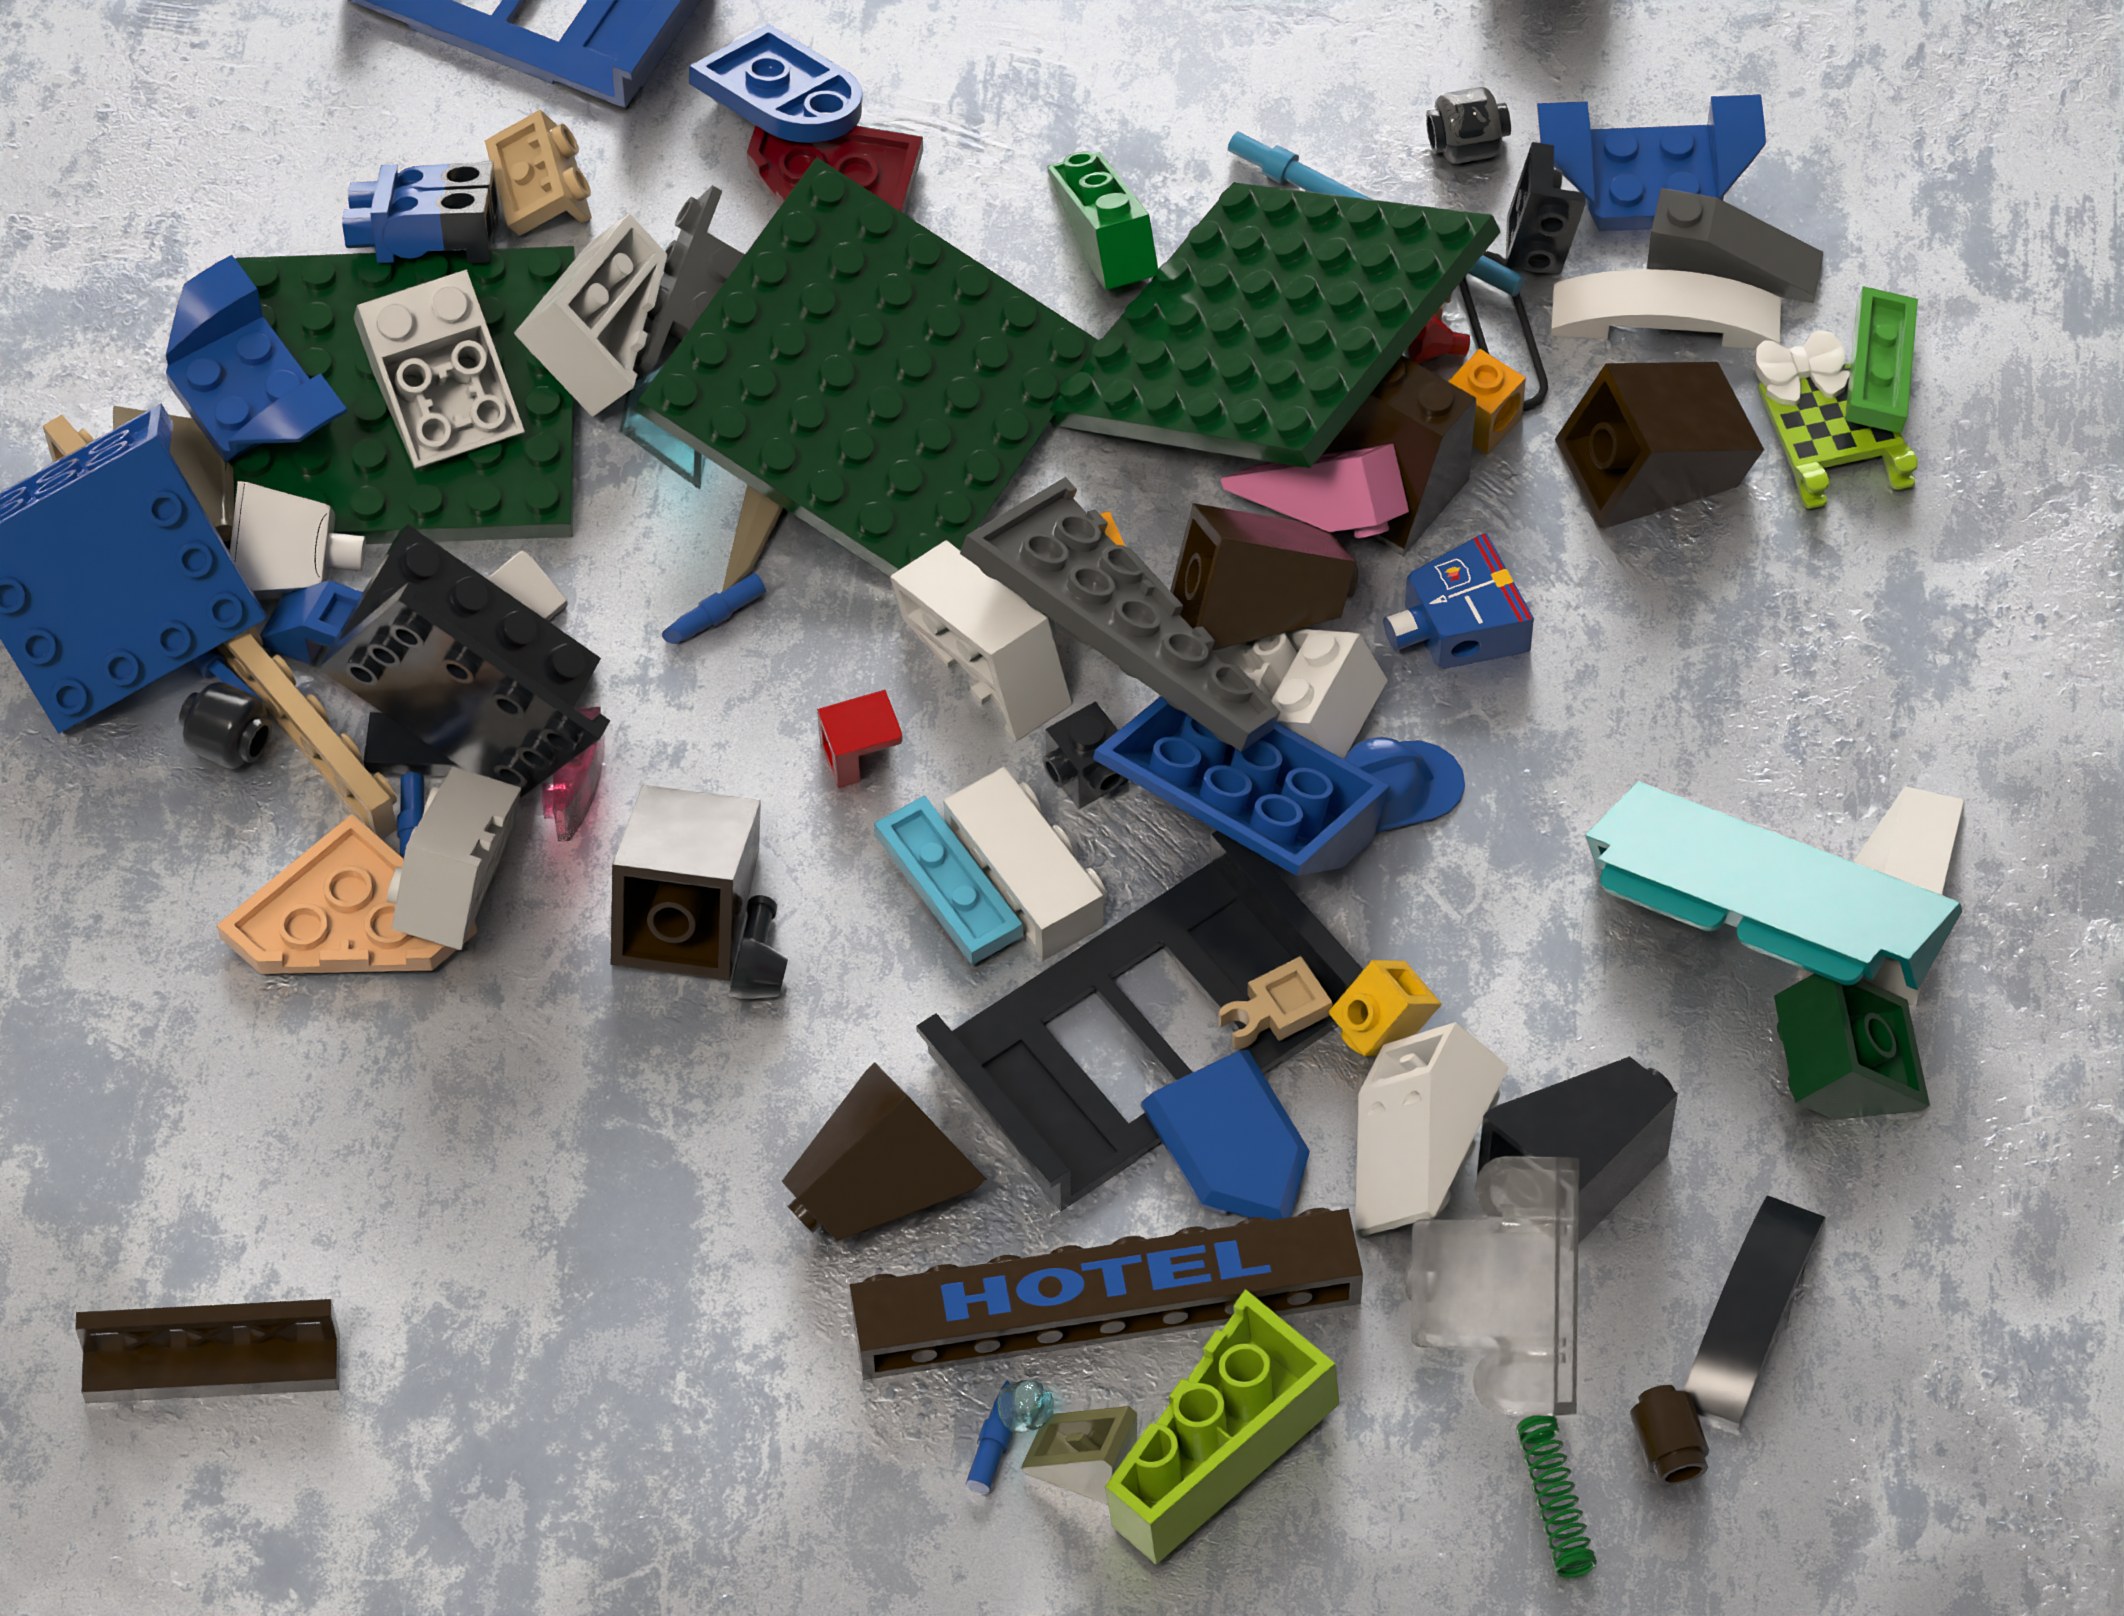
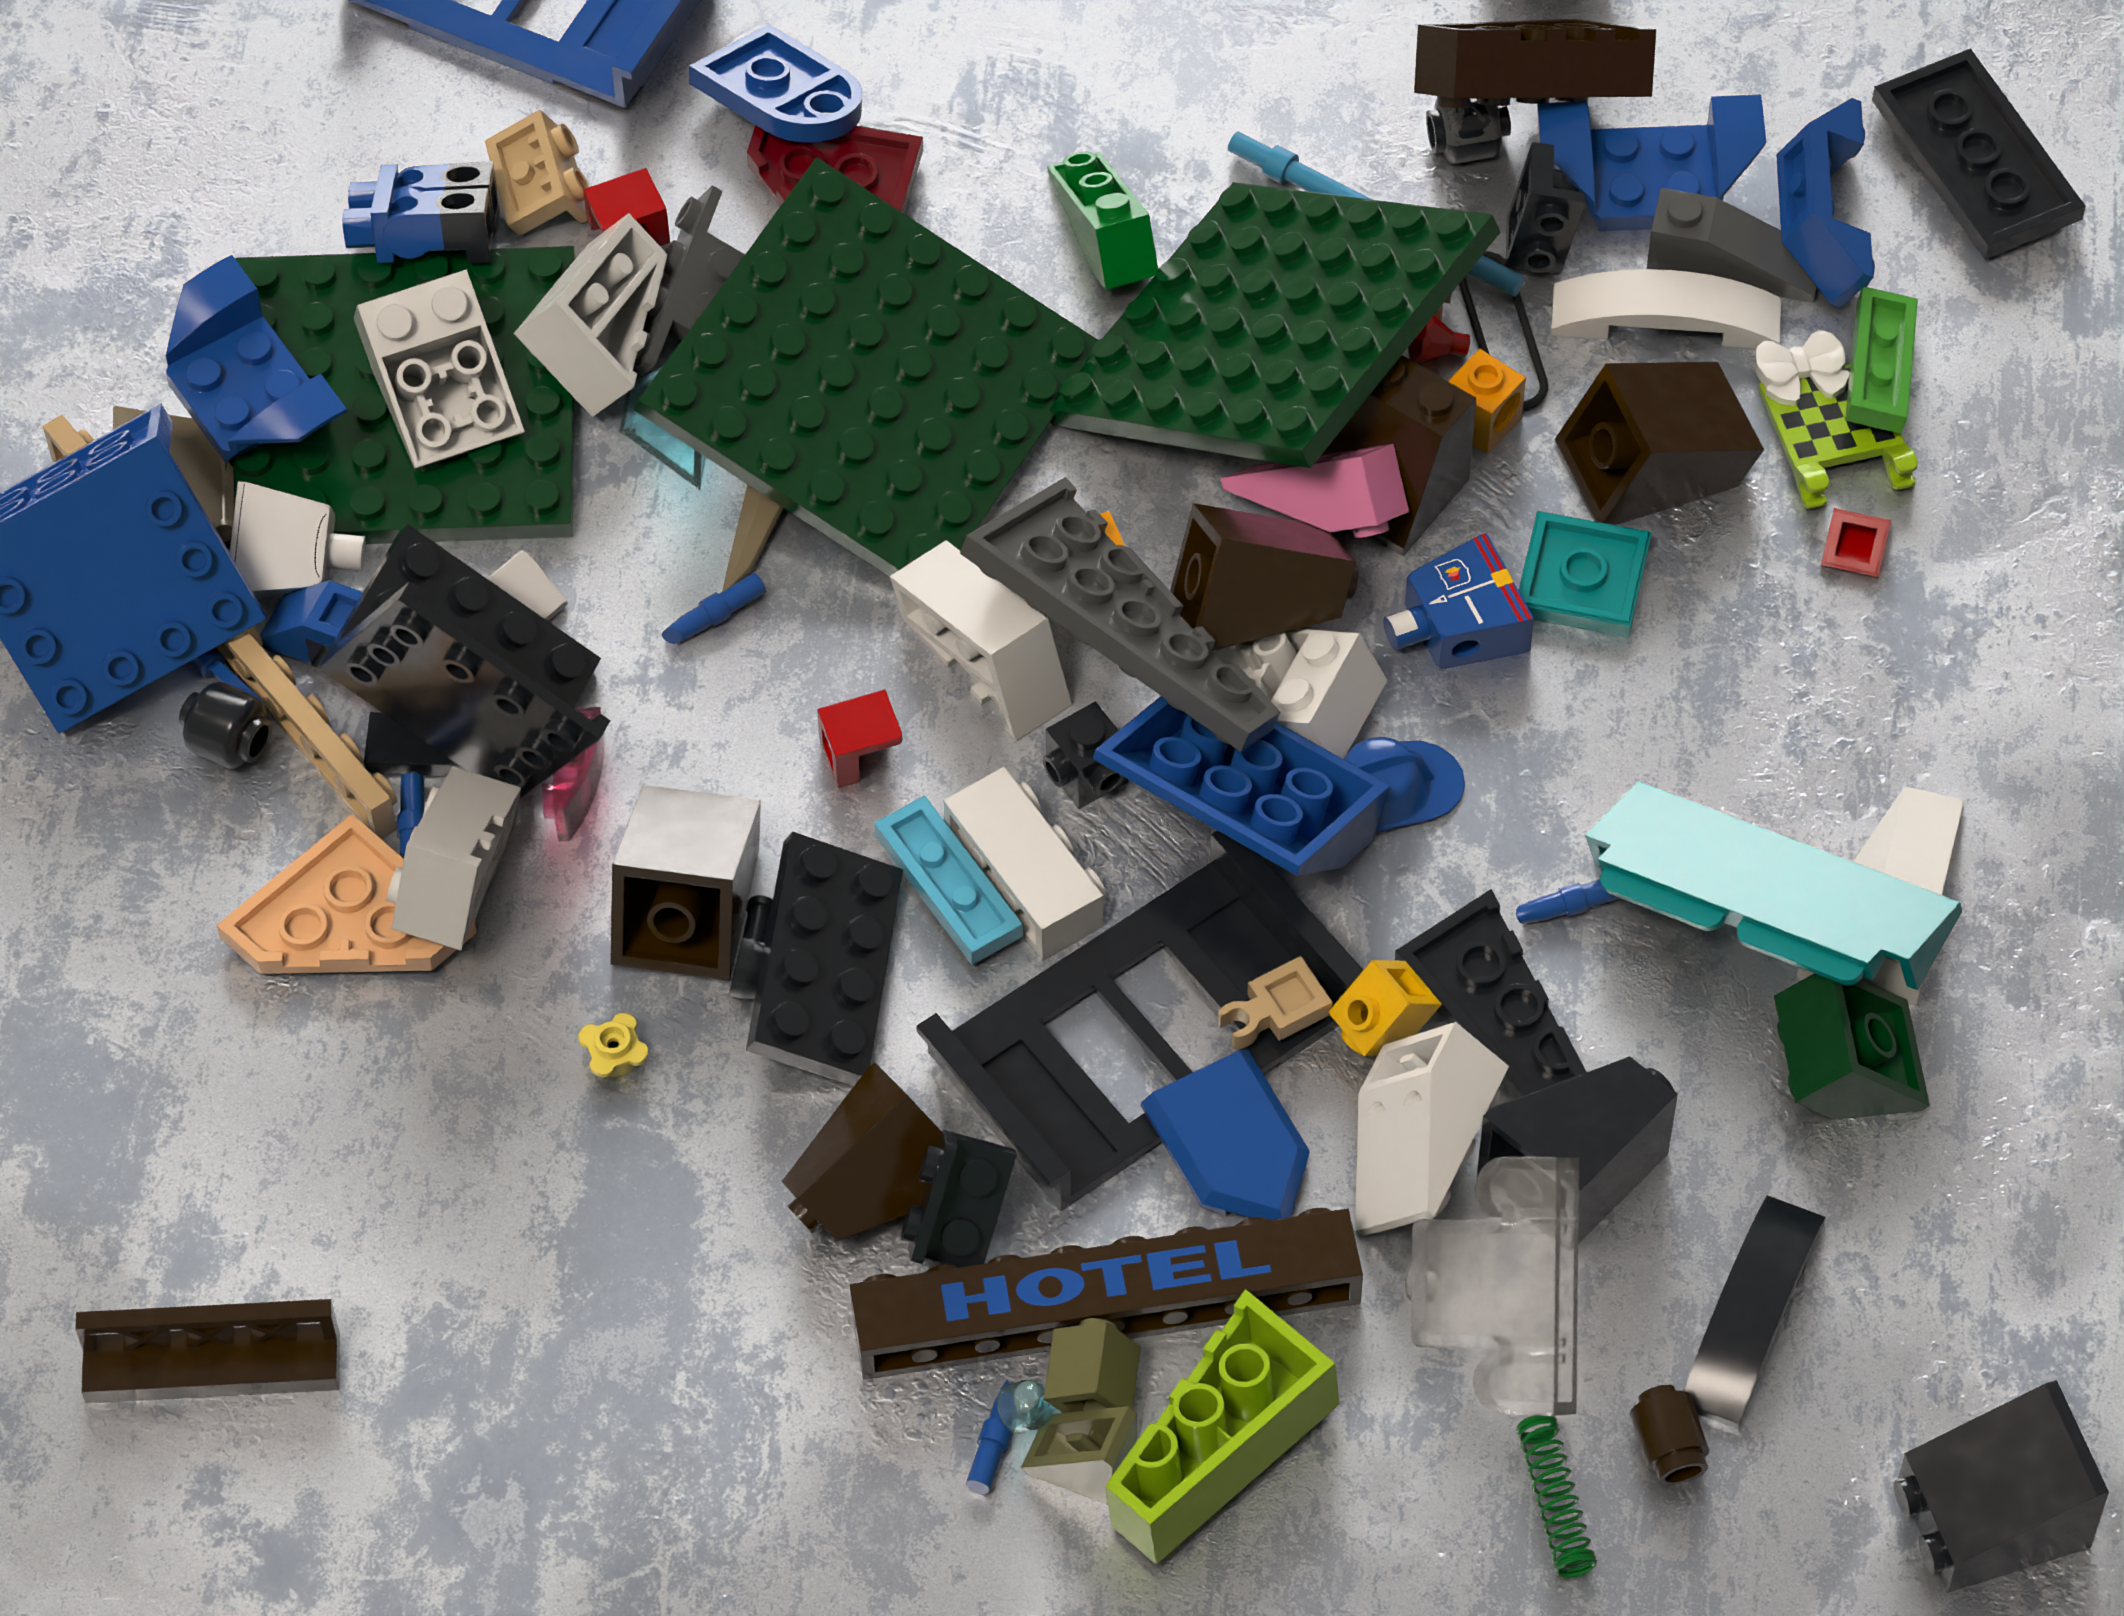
none -> light yellow plate [578,1013,649,1077]
none -> red panel [583,168,670,246]
none -> black plate [746,831,903,1086]
none -> black bracket [901,1129,1017,1267]
none -> olive brick [1043,1318,1141,1413]
none -> black wing [1395,889,1586,1099]
none -> dark brown wedge [1414,19,1657,108]
none -> blue piece [1516,879,1620,924]
none -> teal tile [1518,511,1652,638]
none -> blue slope [1776,98,1875,308]
none -> red slope [1821,508,1892,578]
none -> black plate [1872,48,2086,259]
none -> black slope [1894,1380,2109,1593]

